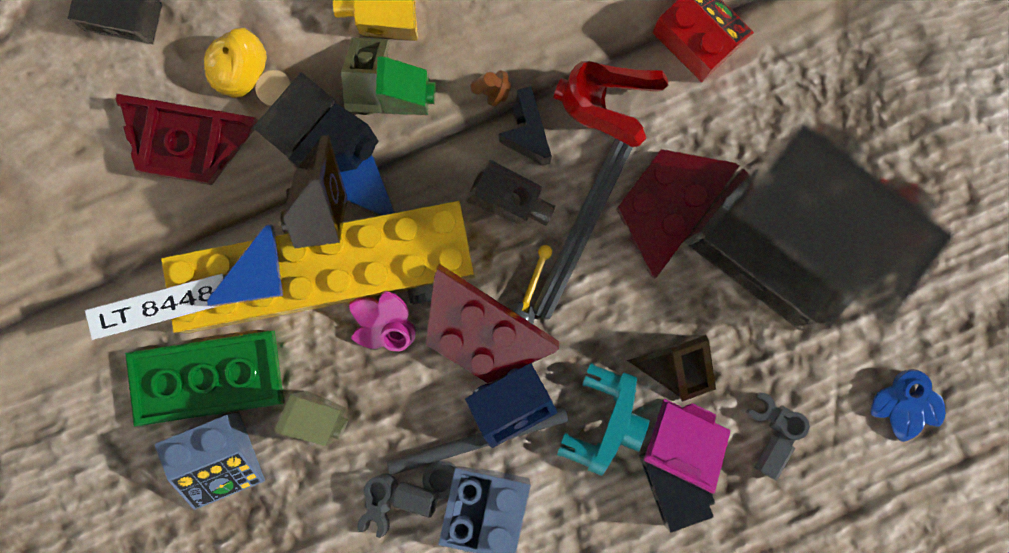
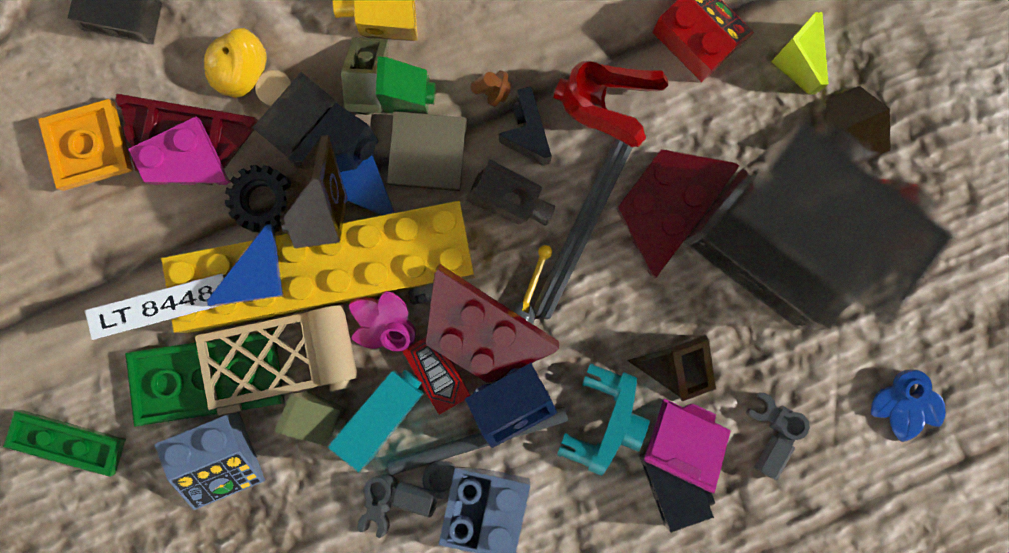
none -> green tile [3,410,126,477]
none -> light orange plate [38,99,133,191]
none -> dark pink wing [128,117,231,185]
none -> tan piece [195,305,358,416]
none -> black tyre [225,165,291,233]
none -> teal slope [328,369,425,472]
none -> dark tan tile [387,111,467,191]
none -> tile [402,336,471,415]
none -> neon yellow slope [771,12,829,95]
none -> dark brown slope [822,86,891,166]

